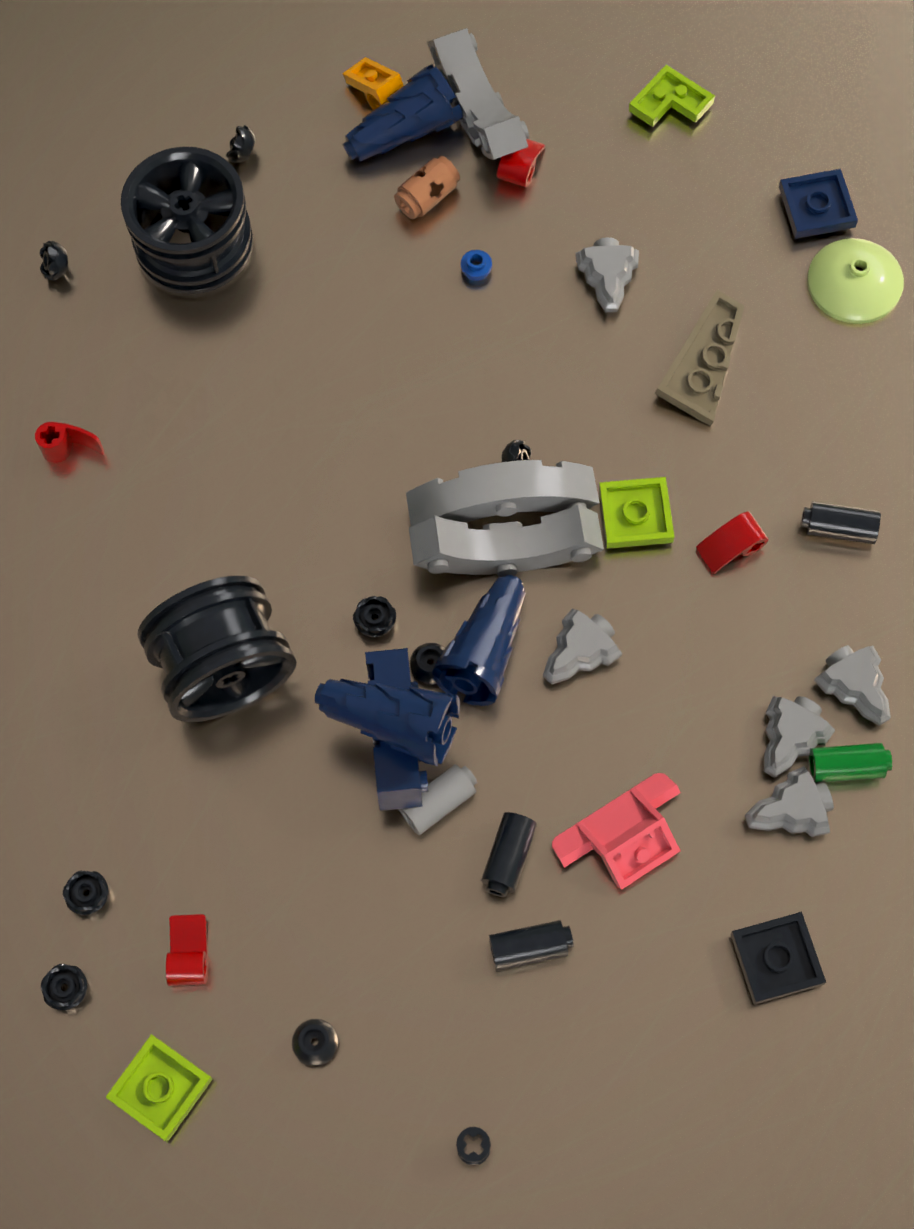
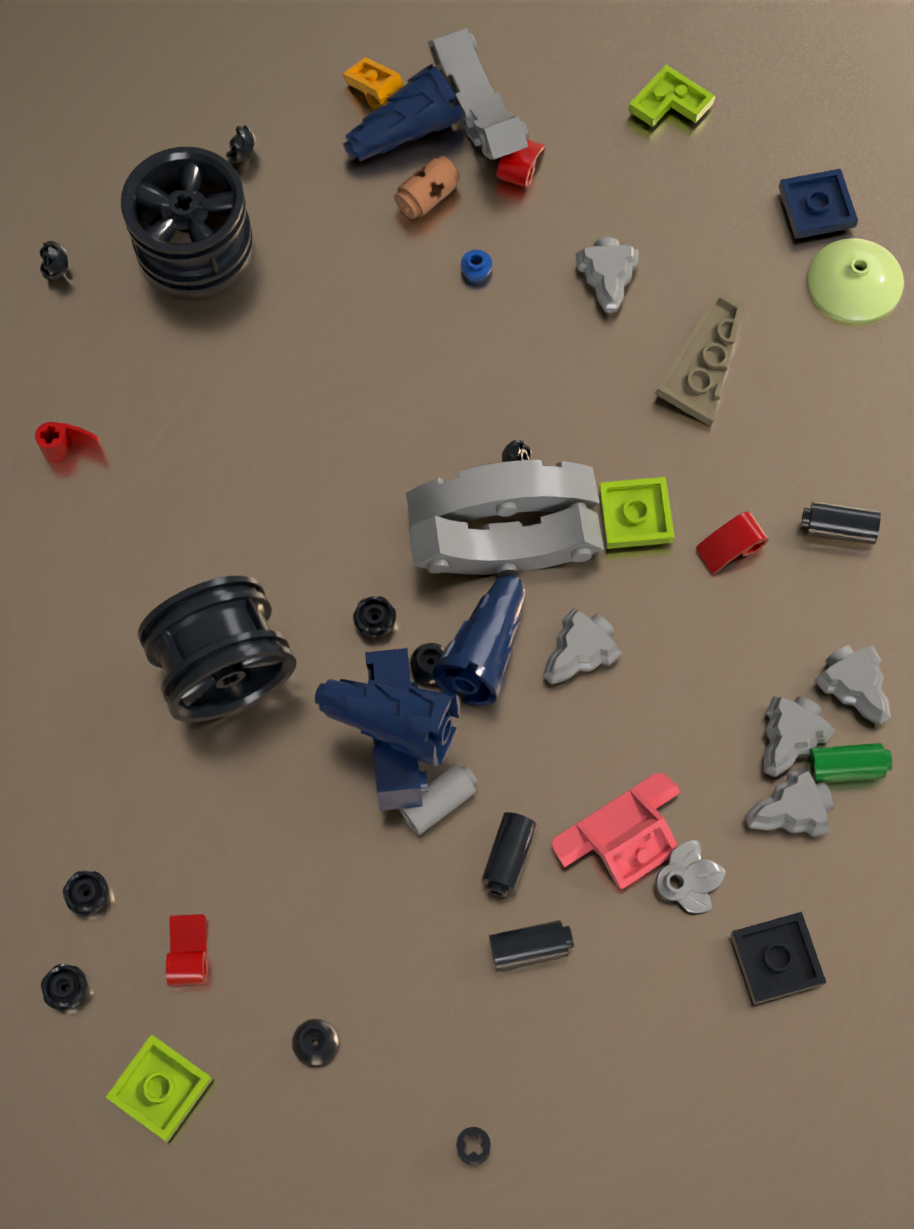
none -> light grey plate [655,840,726,914]

